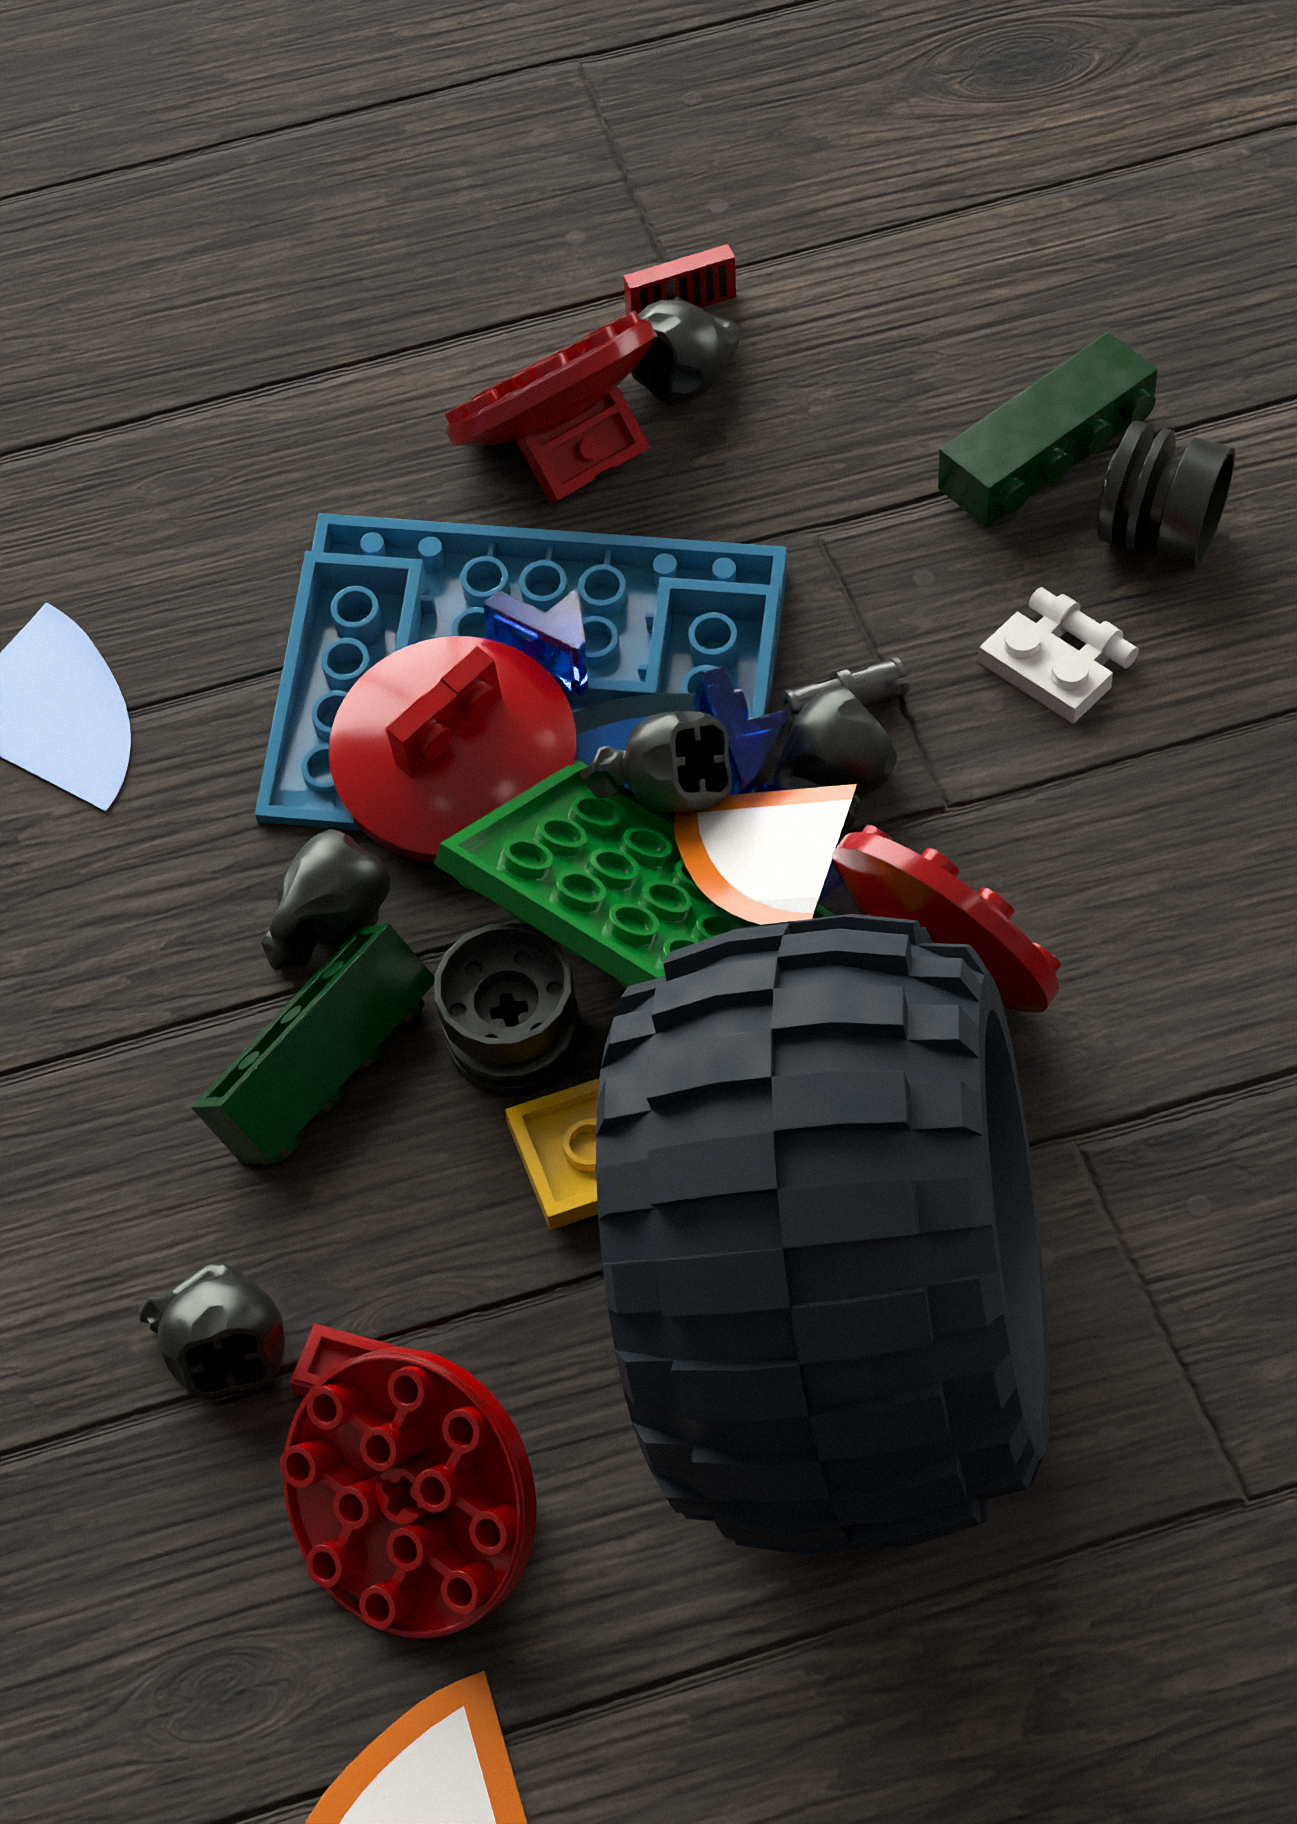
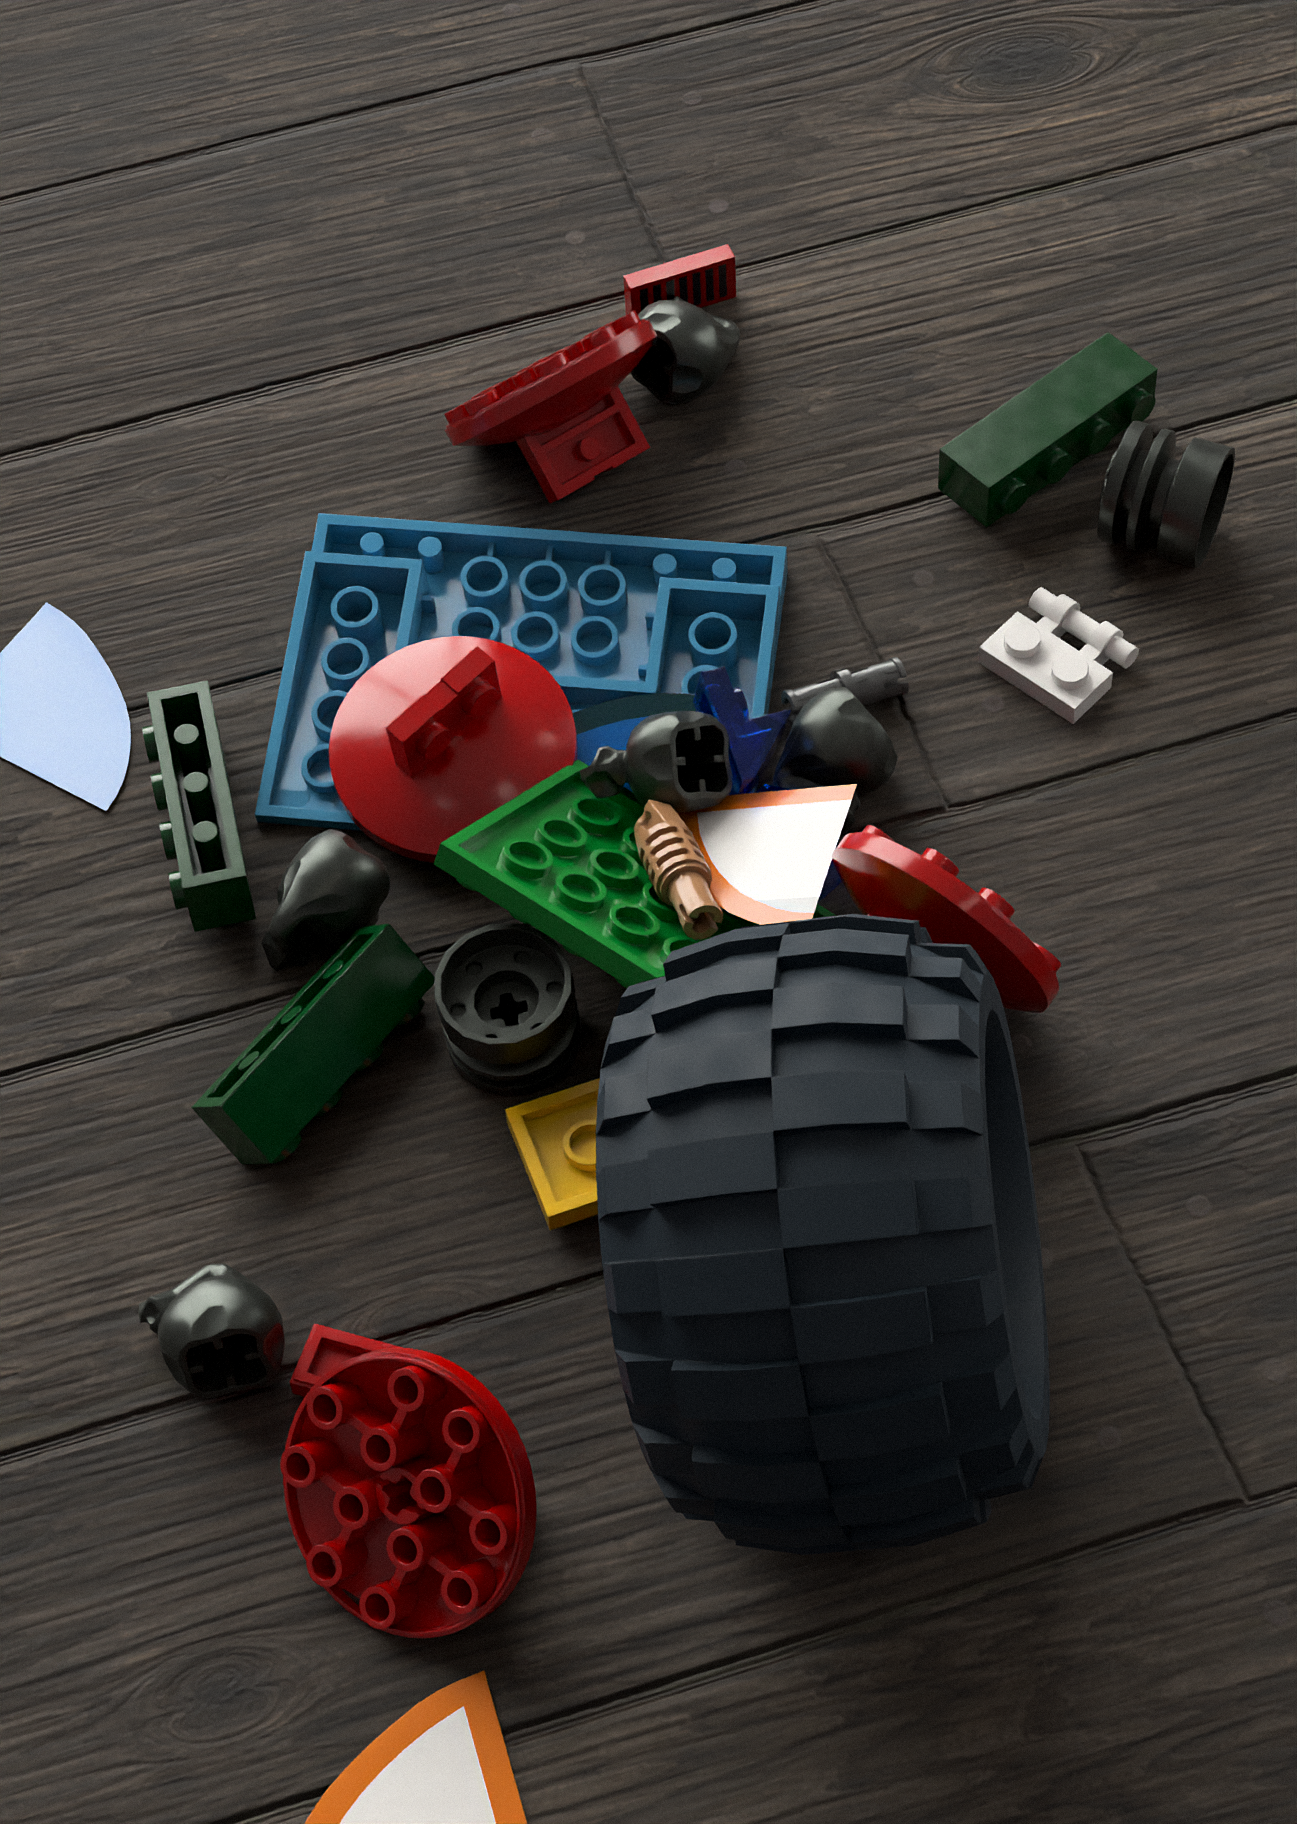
clear blue slope [483,590,589,696] -> none
none -> dark green brick [142,680,256,932]
none -> medium nougat hinge [634,800,723,939]

